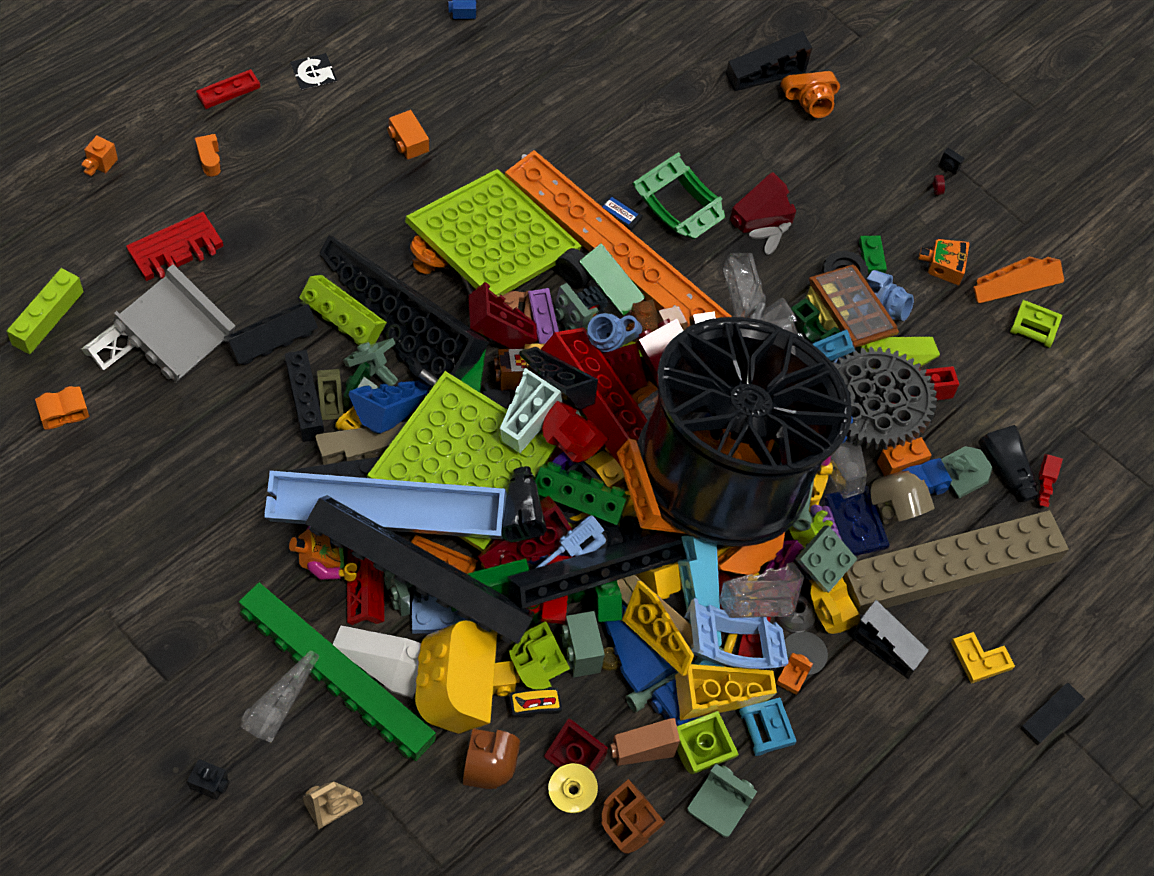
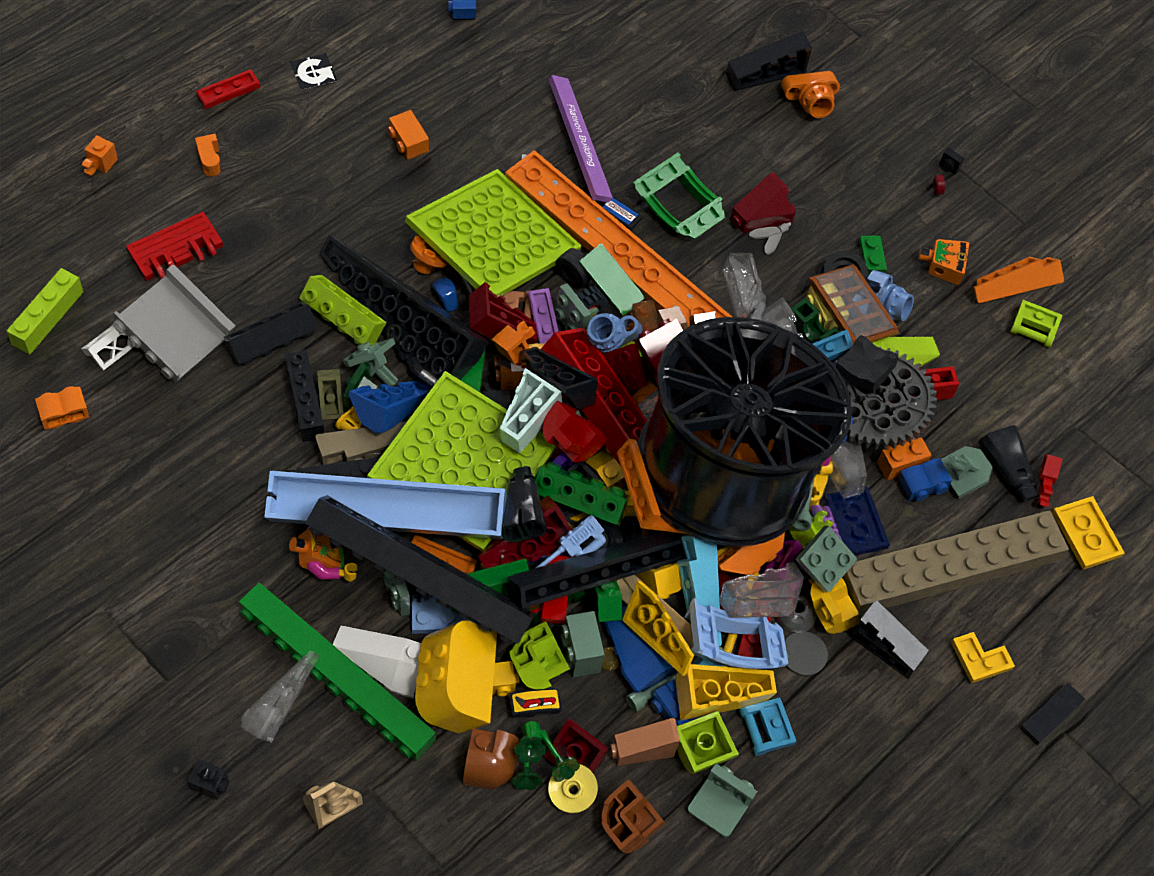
red fence [347,548,384,625] -> none
orange bracket [776,653,813,695] -> none
dark tan brick [871,471,935,524] -> none
none -> blue hair [432,278,458,311]
none -> orange brick [492,321,535,364]
none -> dark green plant [511,721,580,790]
none -> medium lavender tile [549,75,613,202]
none -> black brick [836,334,898,394]
none -> yellow plate [1052,496,1125,570]

